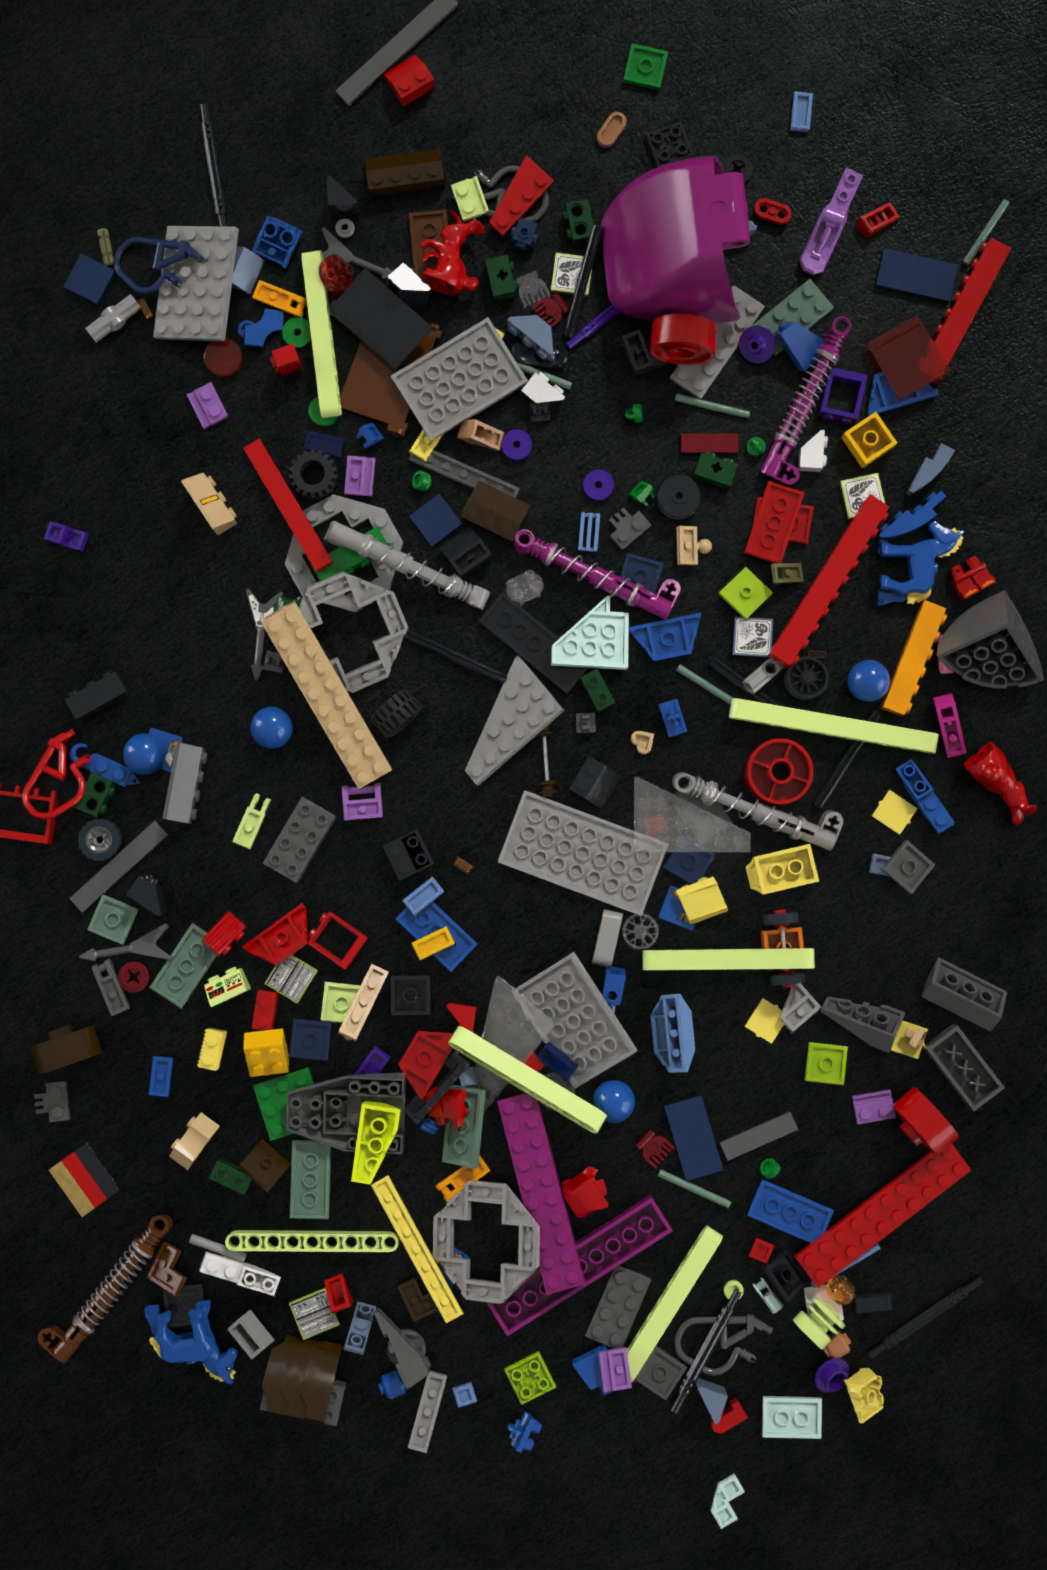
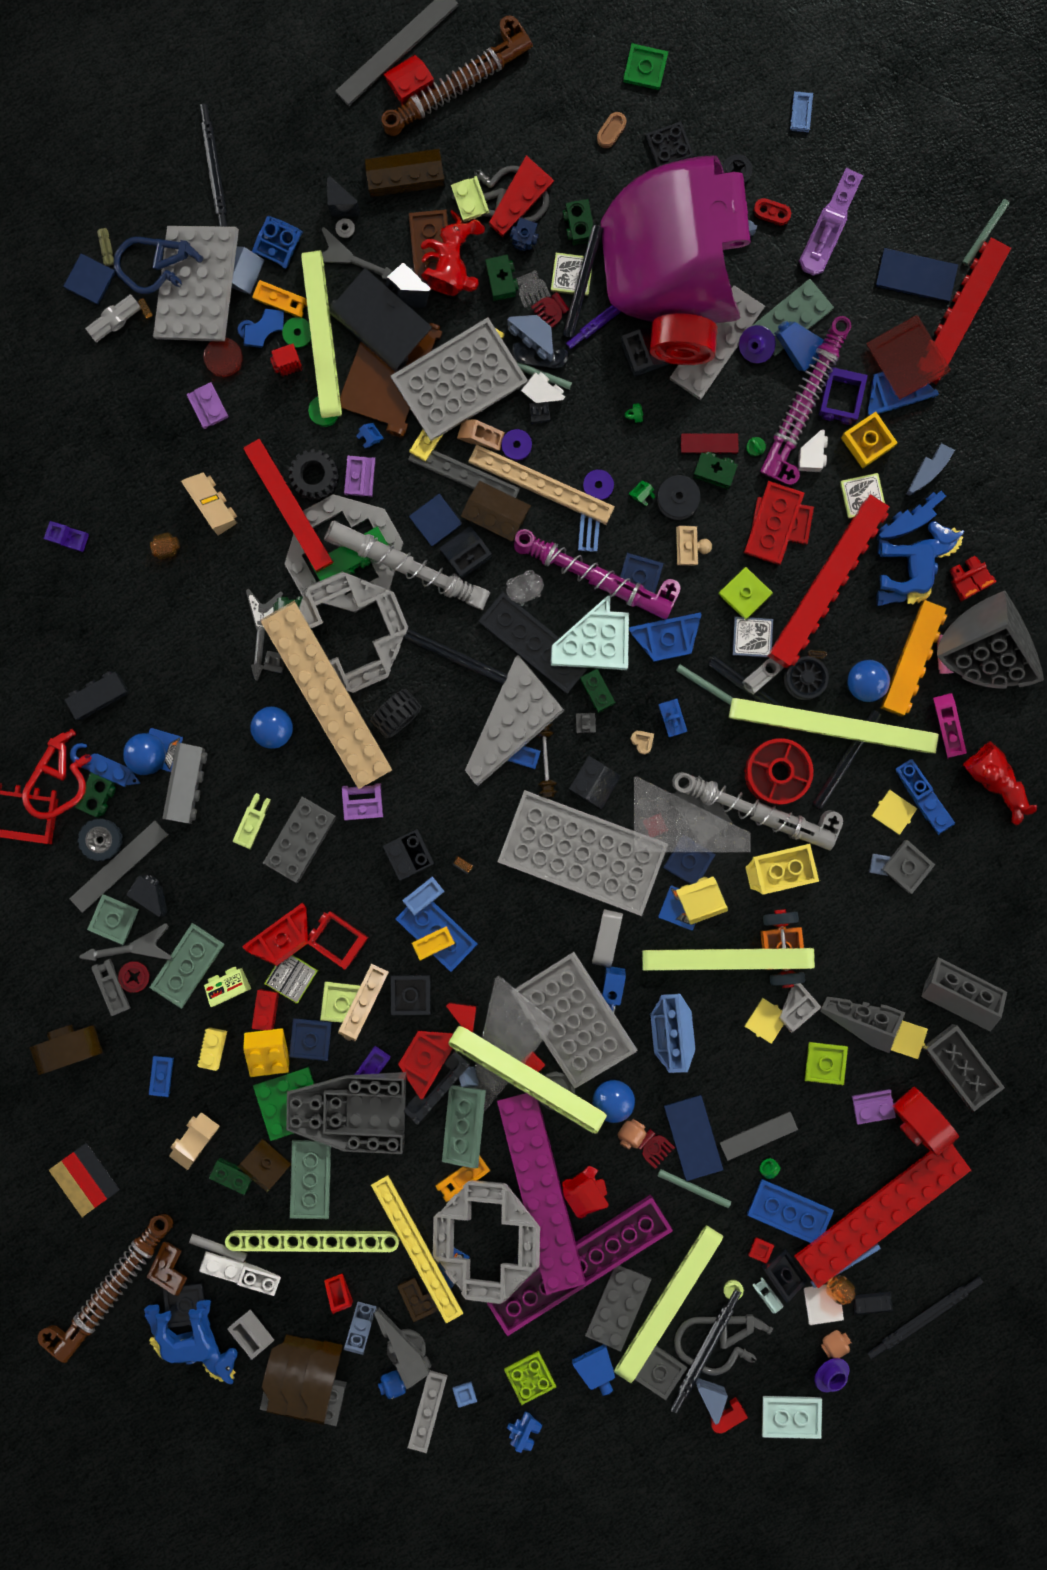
dark grey hinge [34,1081,70,1122] -> none
red brick [201,911,246,957] -> none
light grey tile [289,1287,340,1340] -> none
clear blue tile [303,431,345,458] -> none
clear red tile [319,254,354,294] -> none
neon yellow wedge [351,1100,401,1184] -> none
green tile [412,471,431,491] -> none
blue plate [417,1116,439,1135] -> none
red hips [425,1087,469,1127] -> none
clear blue tile [537,1041,579,1082] -> none
medium lavender plate [598,1347,632,1392] -> none
dark grey hinge [609,508,651,551] -> none
clear wheel [622,913,659,949] -> none
sand green bar [675,394,750,419] -> none
light aqua tile [711,1474,745,1529] -> none
olive slope [771,563,804,586] -> none
yellowish green wheel [793,1296,845,1350] -> none
light yellow slope [844,1368,884,1423] -> none
red slope [856,202,900,238] -> none
tan tile [903,1027,927,1049] -> none
none -> clear orange head [150,532,180,560]
none -> reddish brown piece [382,16,533,136]
none -> tan tile [468,444,615,525]
none -> blue tile [508,746,541,769]
none -> nougat head [618,1119,646,1150]

